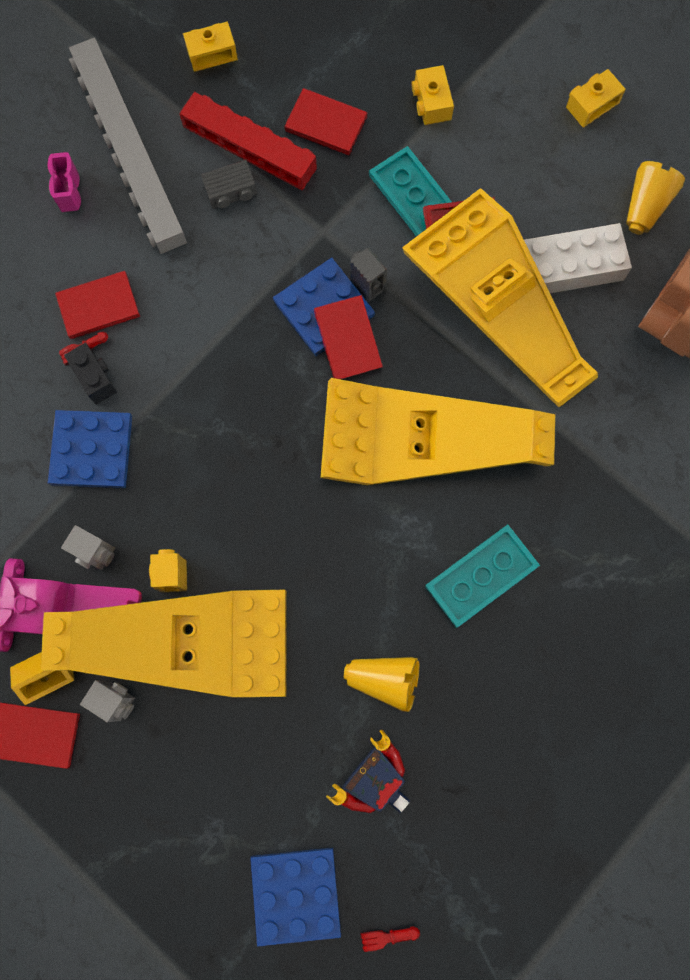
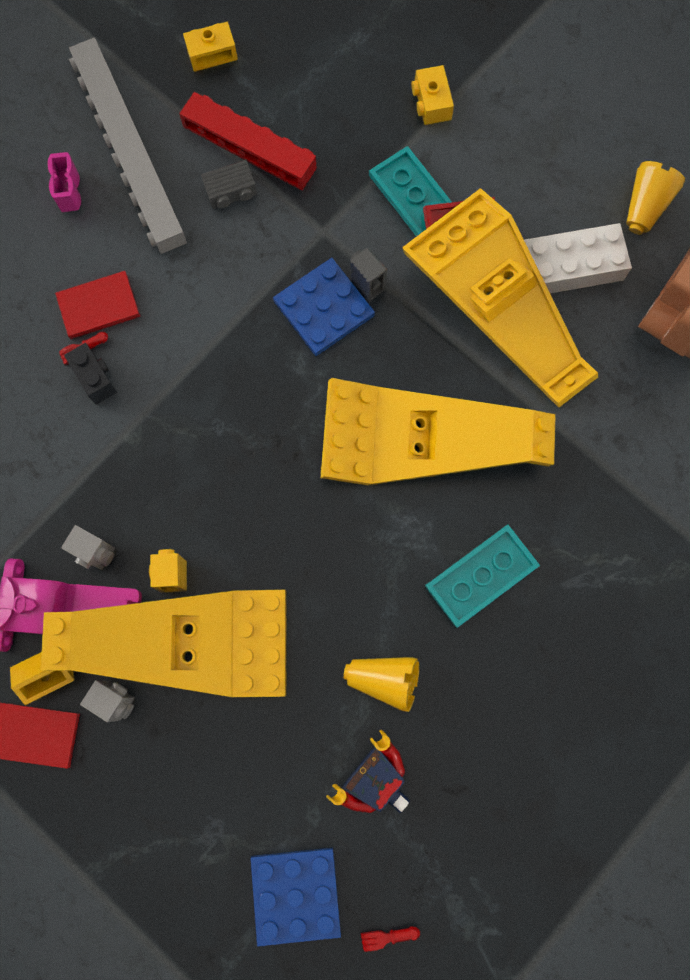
blue plate [48,410,132,488] -> none
red tile [285,88,367,155] -> none
red tile [313,295,383,379] -> none
yellow brick [566,69,626,127] -> none

